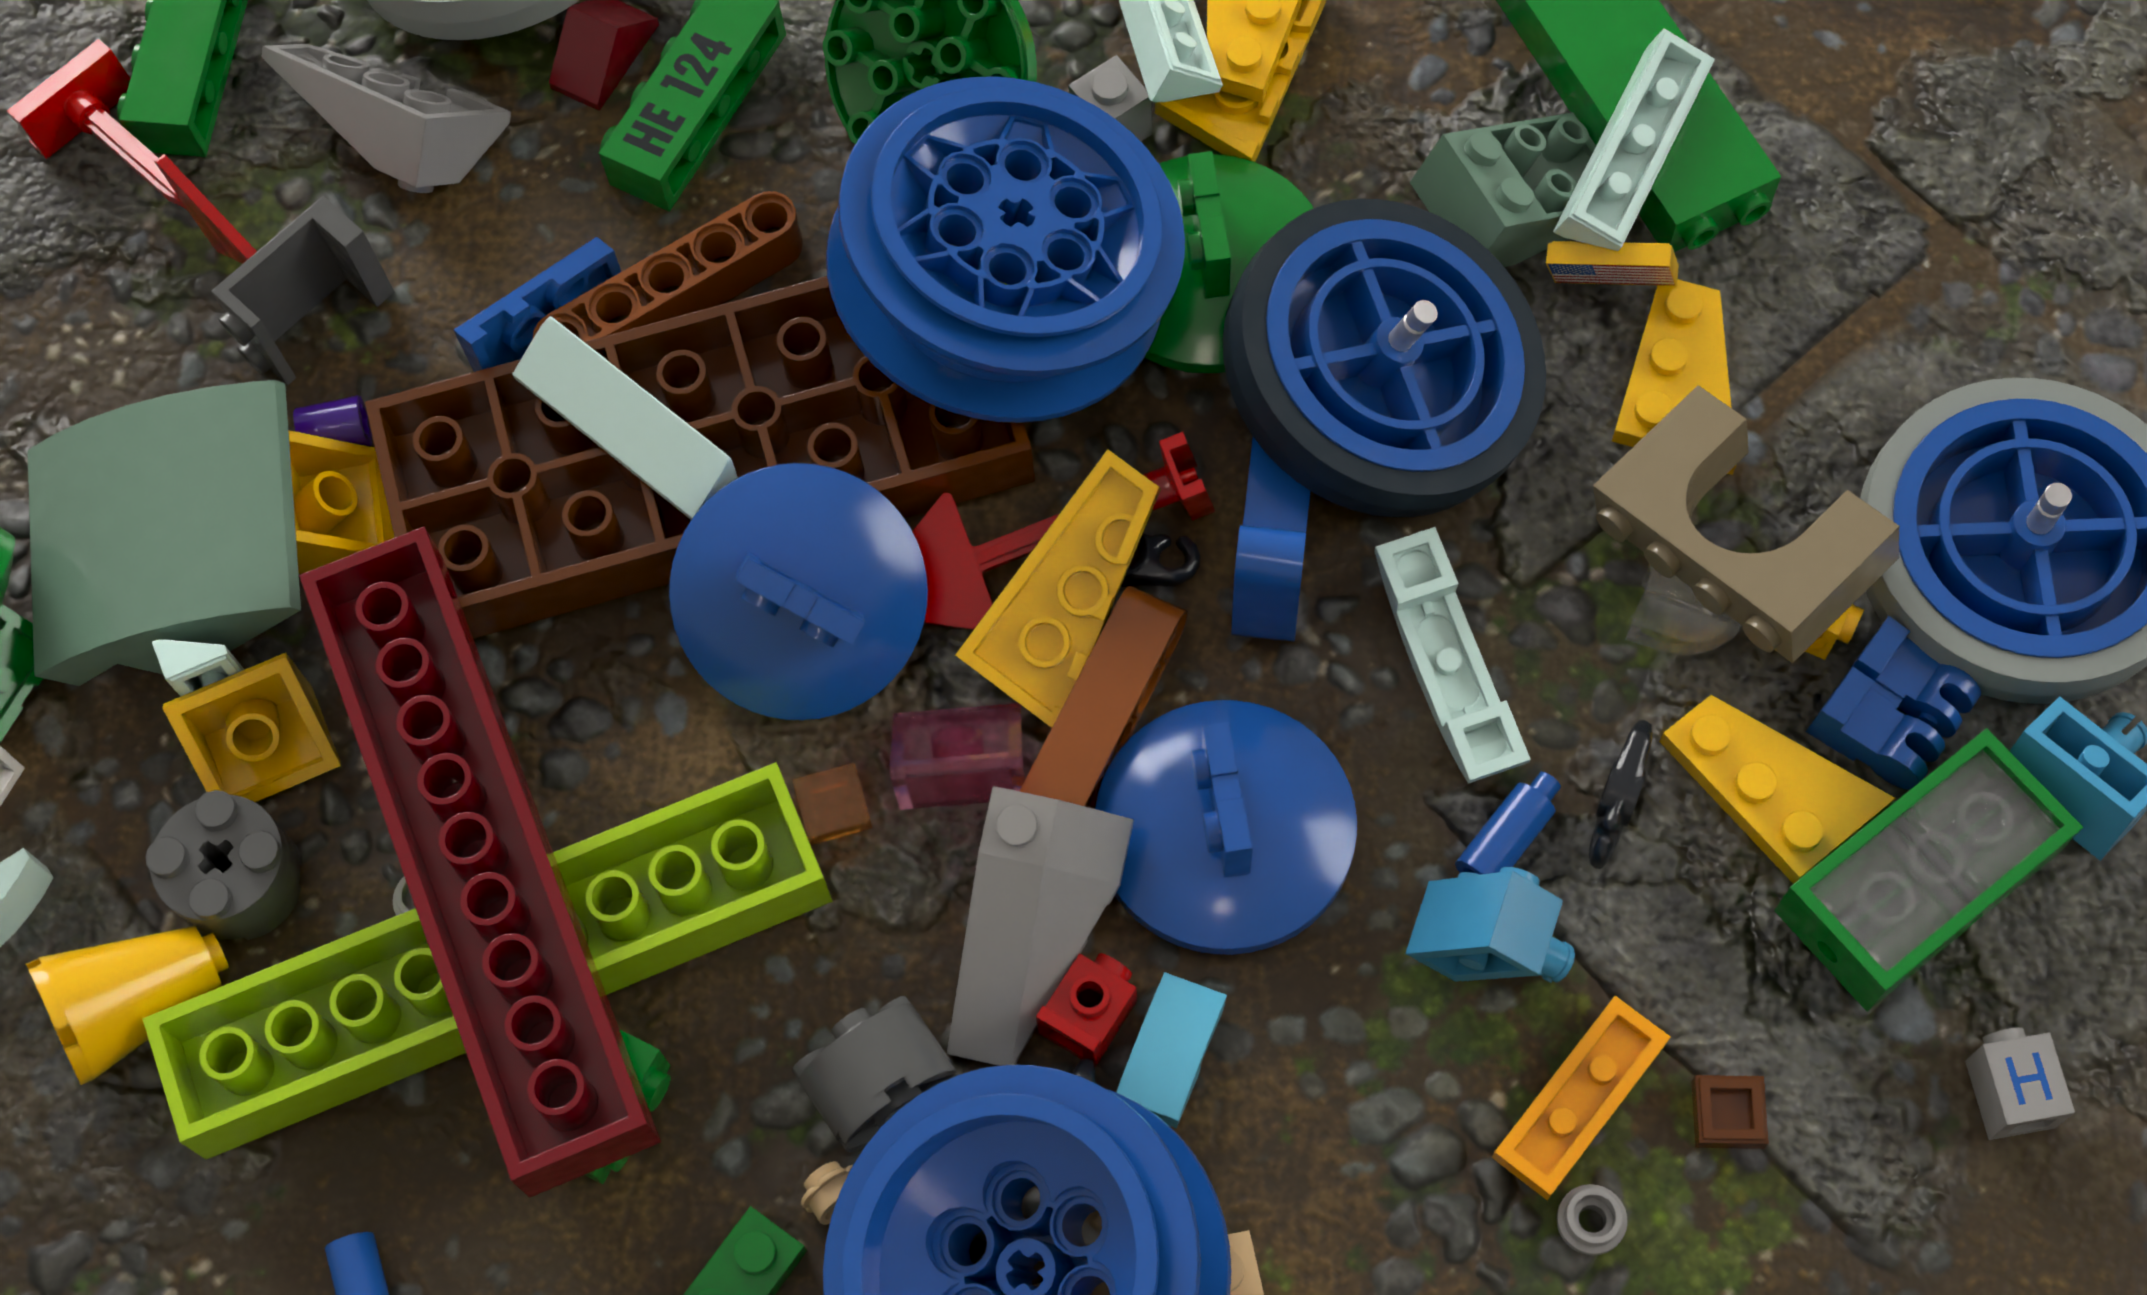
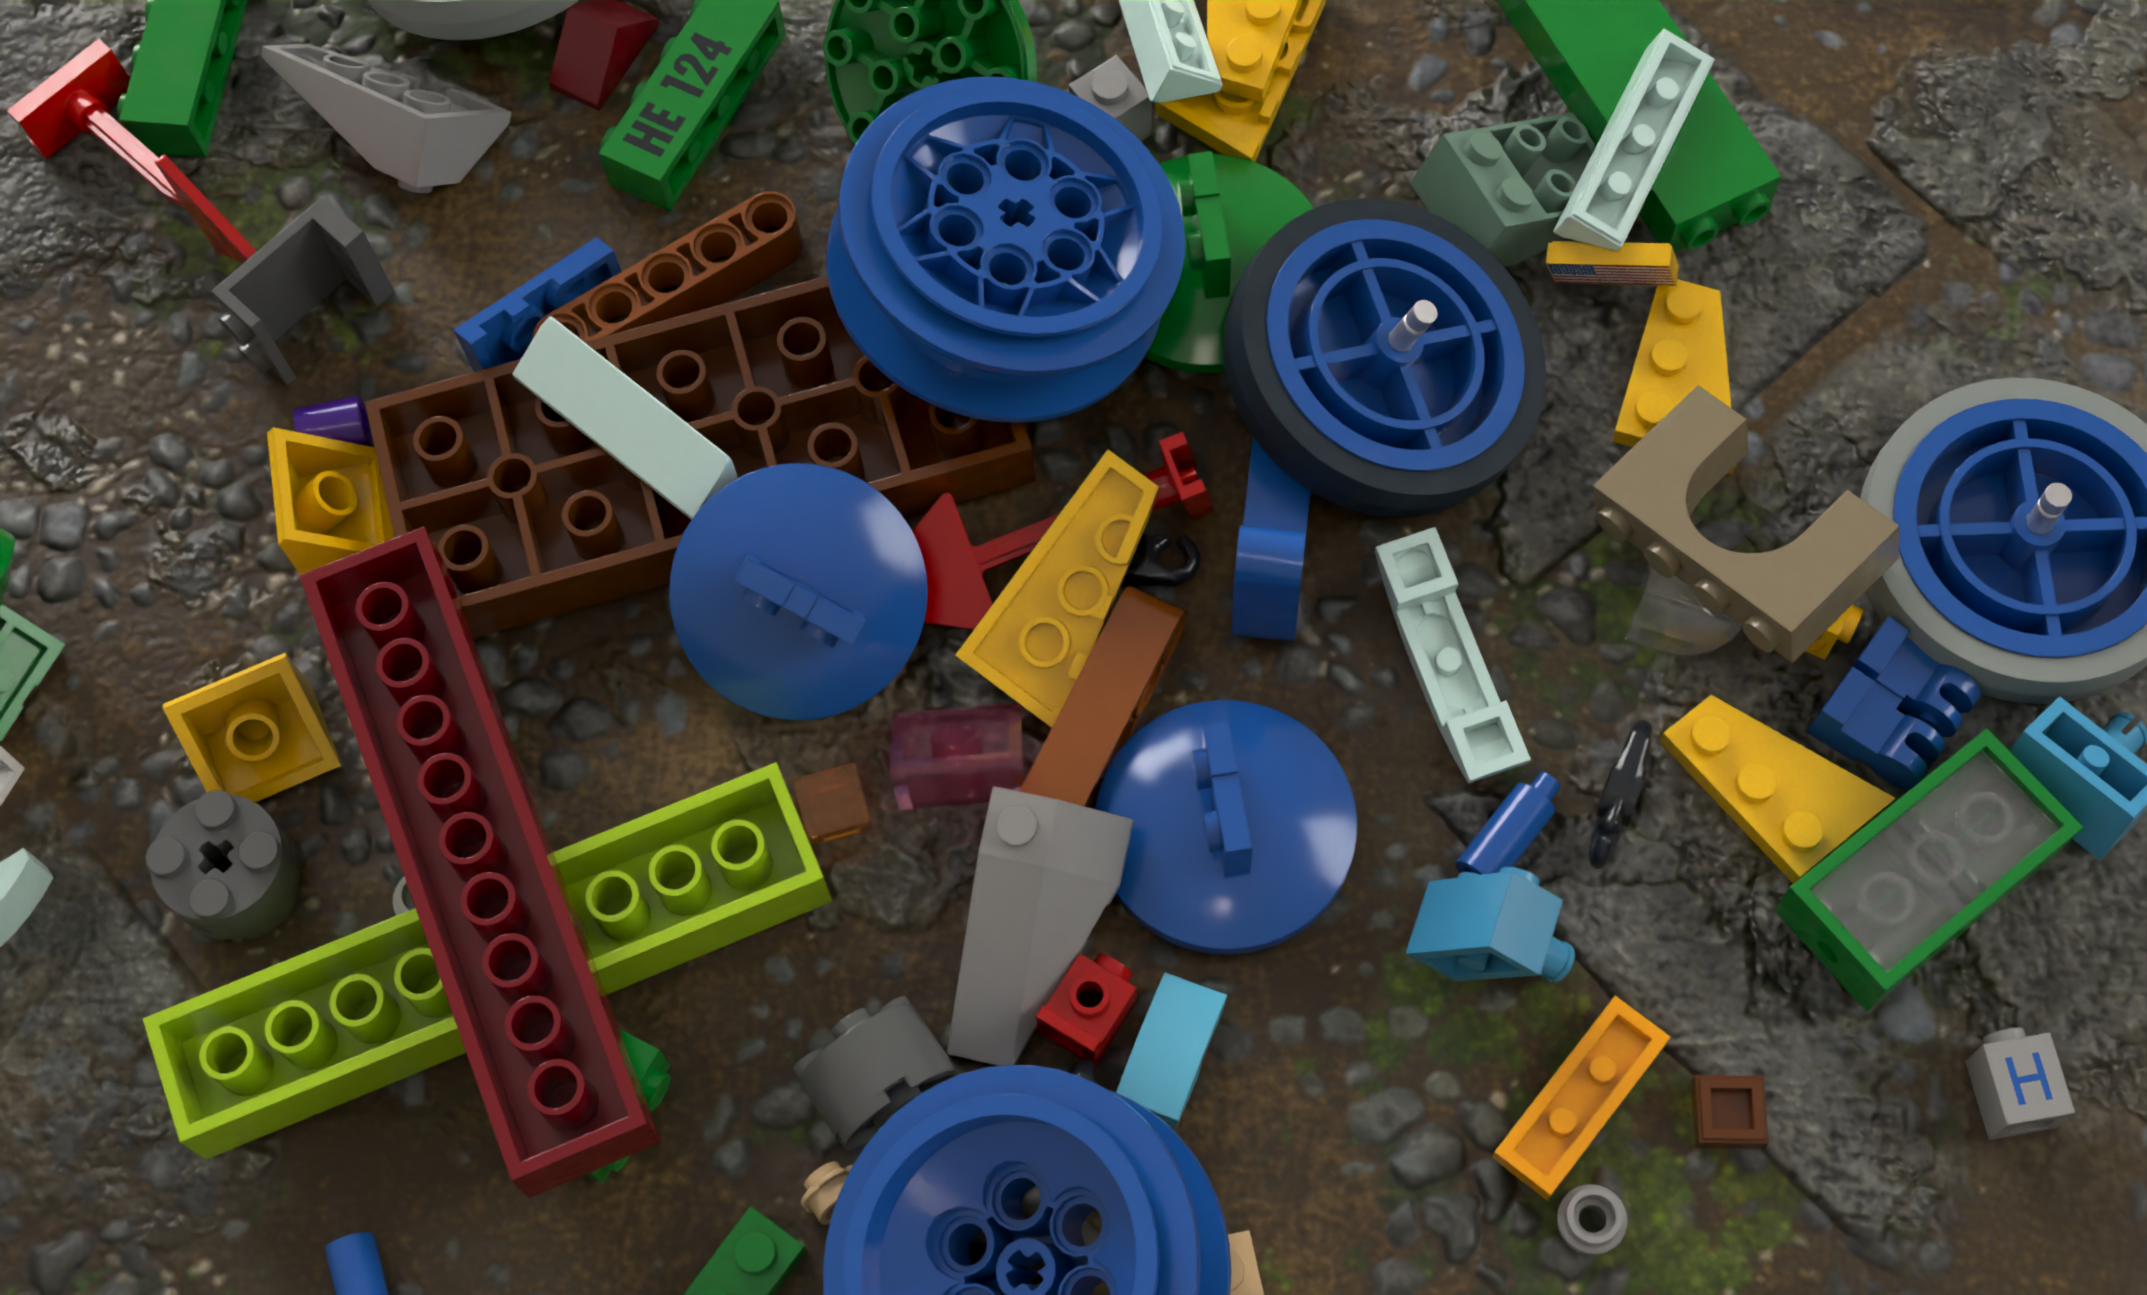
yellow cone [26,926,229,1085] -> none
sand green slope [28,380,301,686] -> none
light aqua slope [152,640,245,696] -> none

